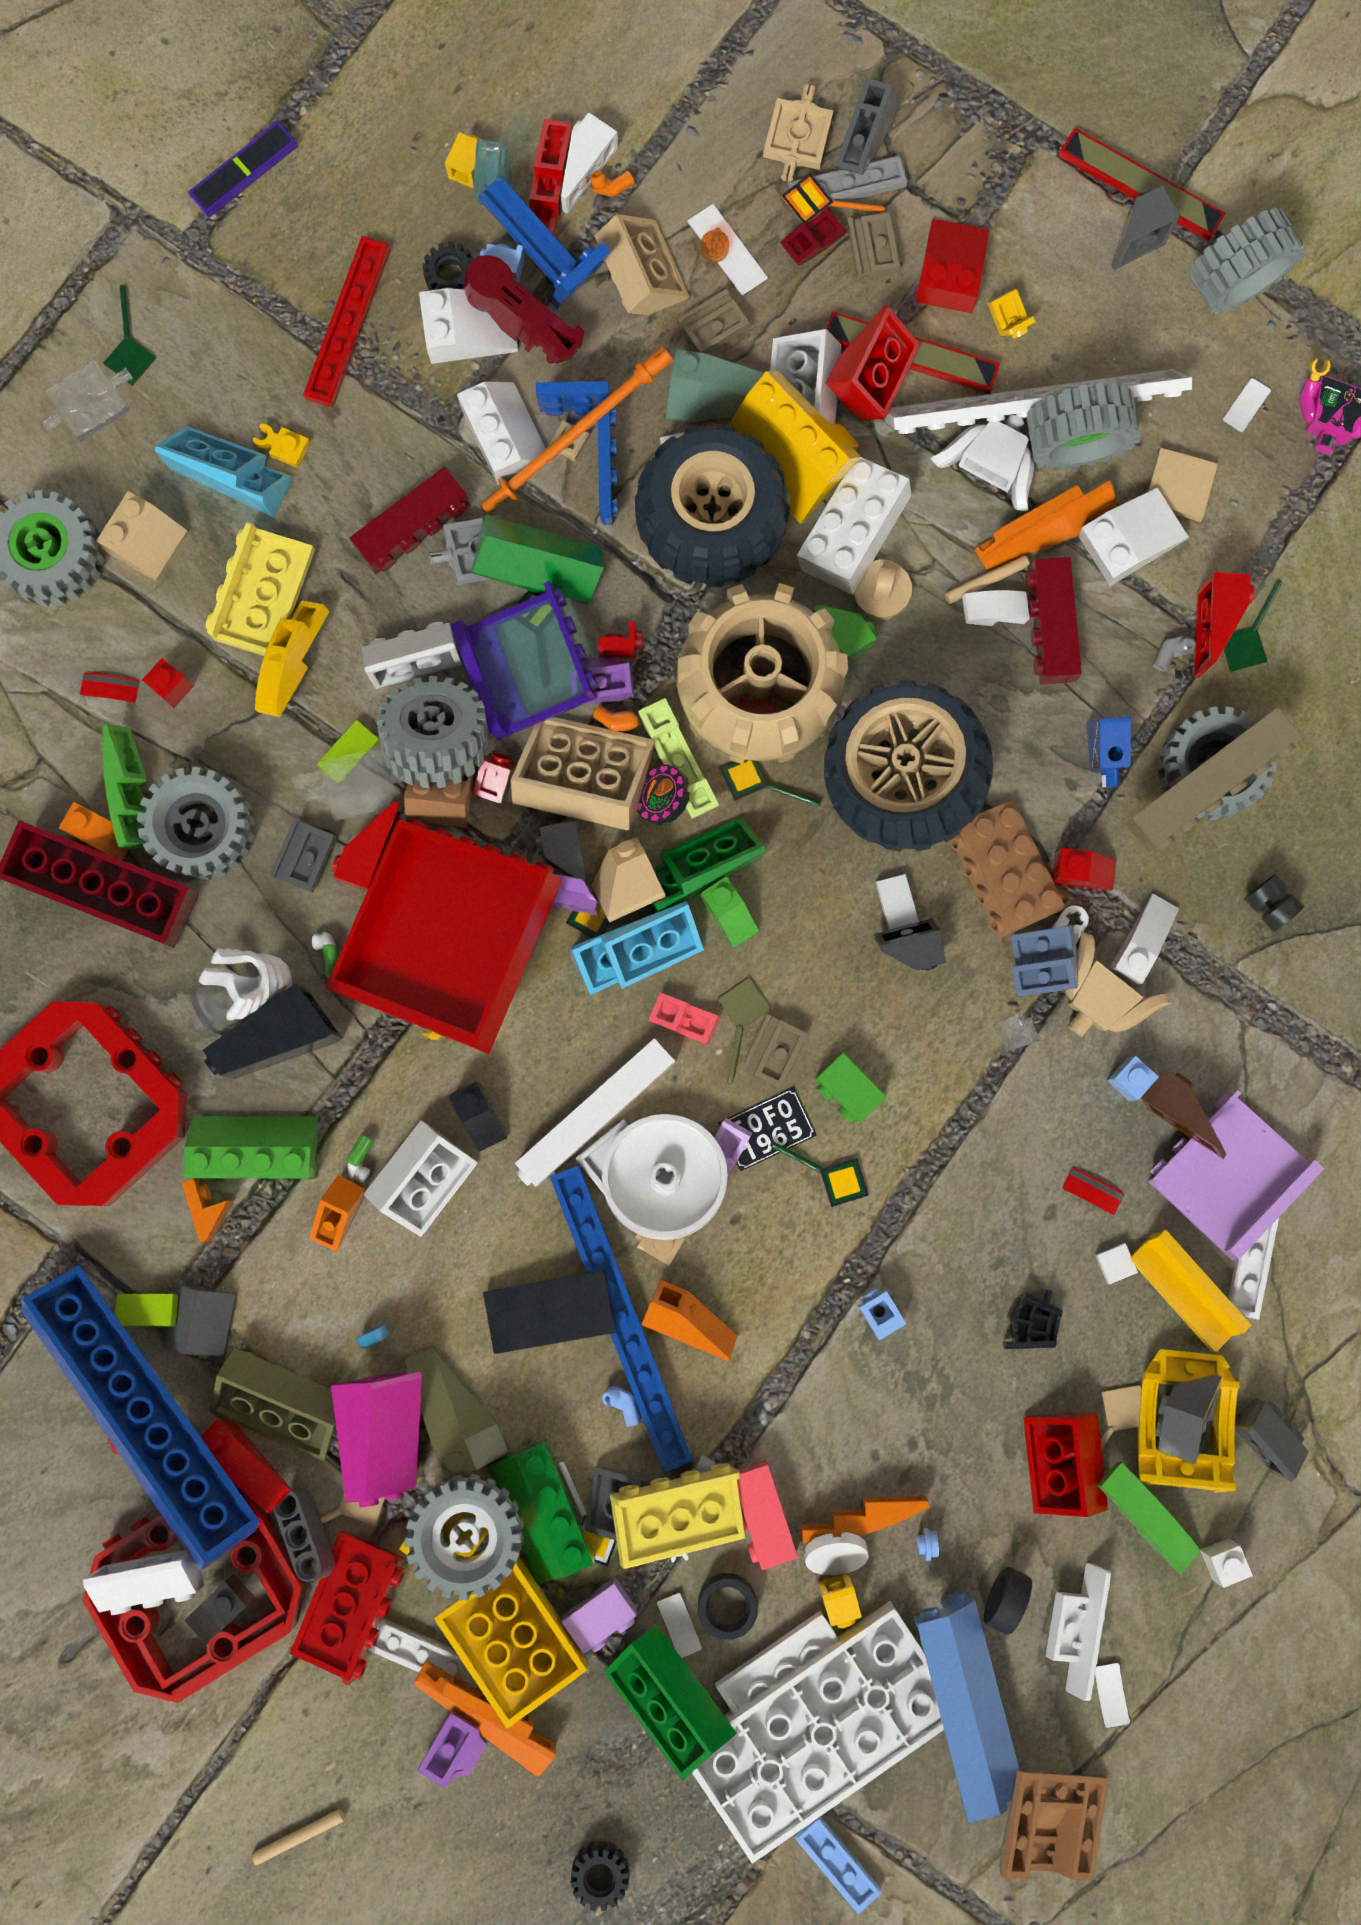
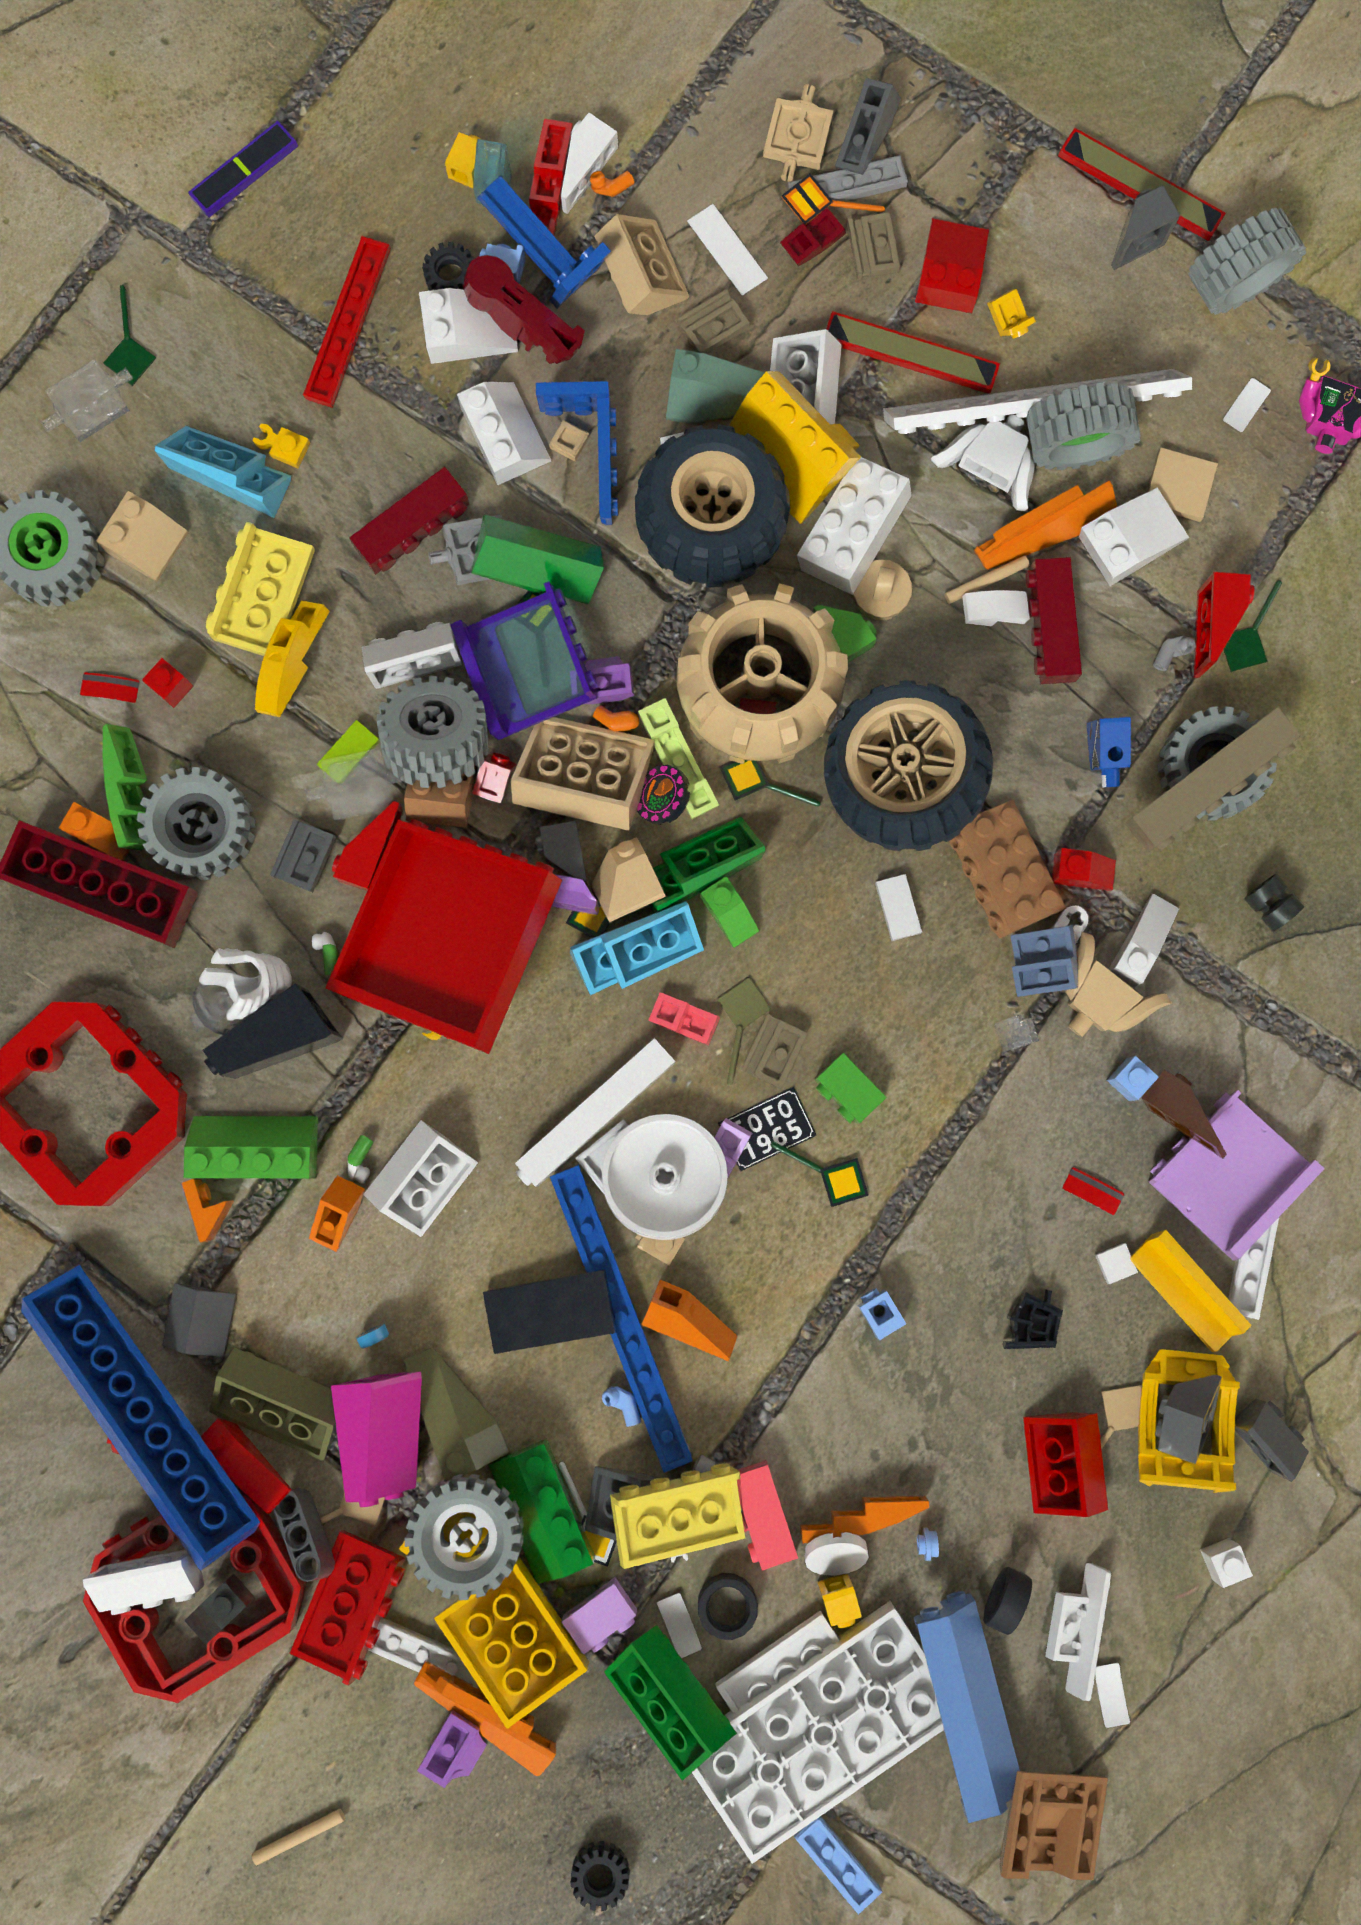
lime tile [115,1294,178,1327] -> none
black slope [448,1082,507,1152] -> none
orange bar [481,345,674,514] -> none
red bracket [598,621,642,659] -> none
clear orange tile [701,227,729,262] -> none
red slope [825,306,920,421] -> none
black slope [874,918,946,970] -> none
bright green slope [1097,1462,1201,1575] -> none

